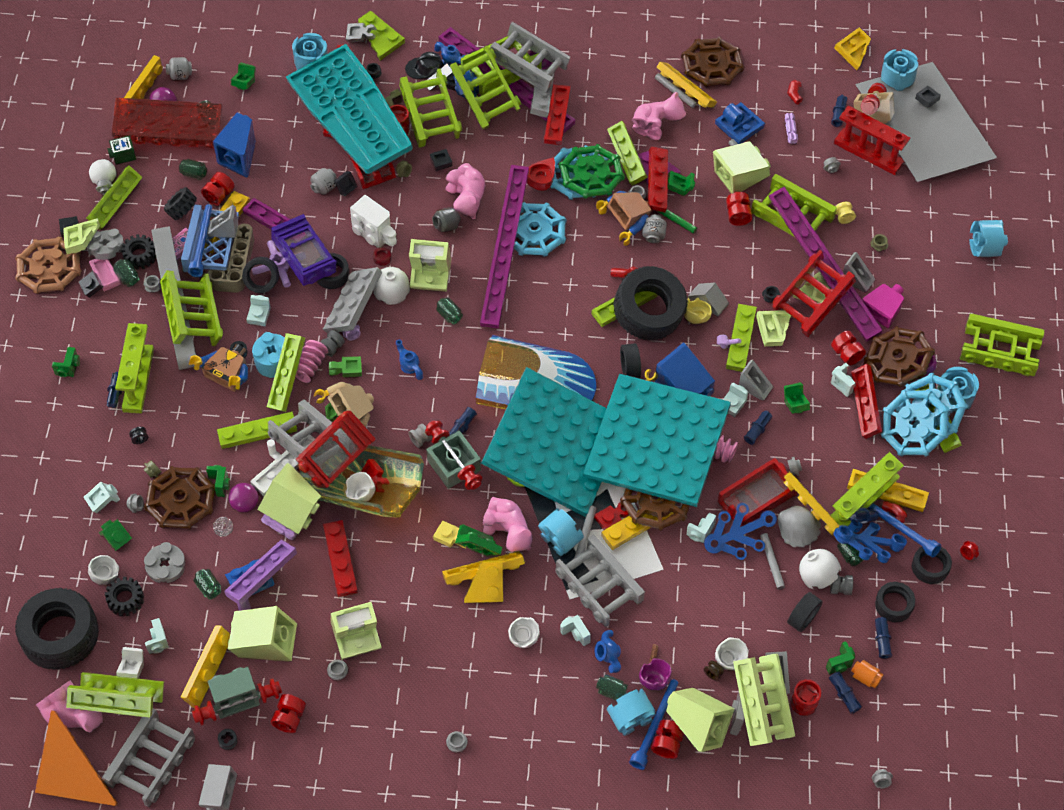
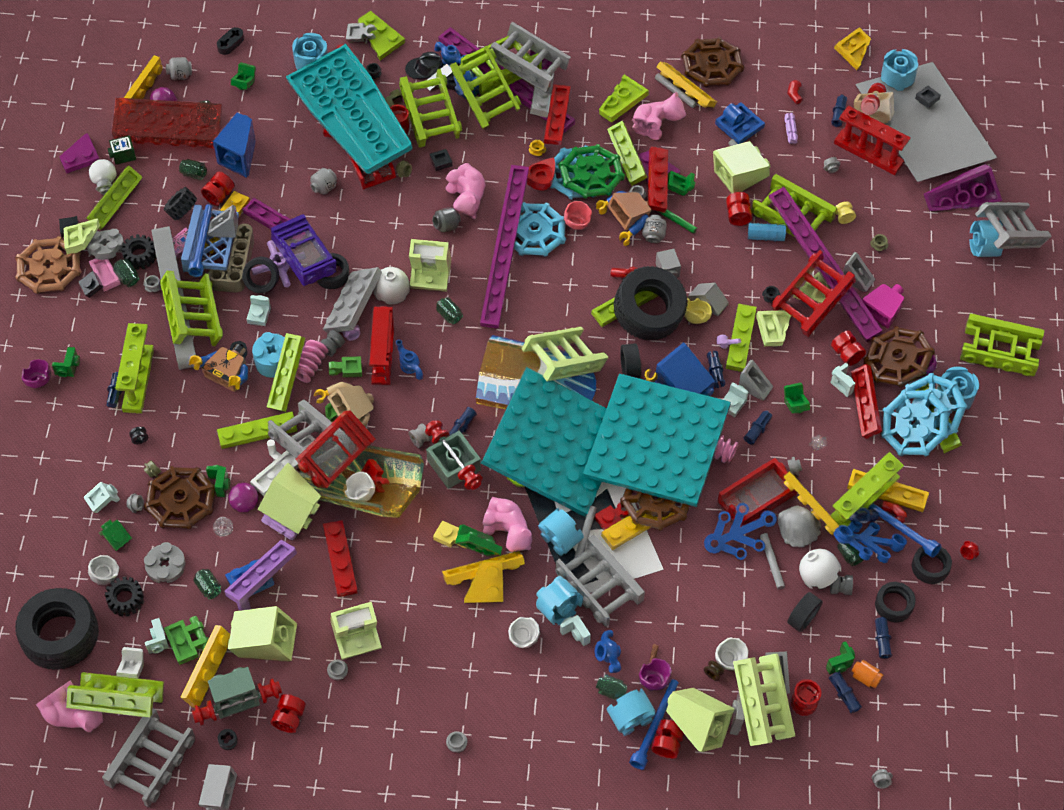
orange tile [35,710,118,806] -> none
black plate [334,171,358,196] -> none
white hinge [350,195,397,248] -> none
dark red tile [373,247,391,266] -> none
light aqua bracket [687,513,716,543] -> none
none -> magenta hair [22,359,51,388]
none -> magenta wing [59,133,100,174]
none -> bright green plate [164,616,209,665]
none -> black beam [216,27,244,55]
none -> red door [369,306,394,385]
none -> yellowish green fence [521,327,609,381]
none -> yellow plate [529,140,546,156]
none -> medium azure brick [536,576,583,625]
none -> coral hair [564,201,592,230]
none -> lime wing [599,74,649,123]
none -> light grey brick [656,249,681,277]
none -> dark blue pin [706,351,725,388]
none -> dark azure axle [748,223,786,241]
none -> clear plate [809,435,828,451]
none -> magenta wedge [923,164,1002,211]
none -> light grey fence [975,202,1052,249]

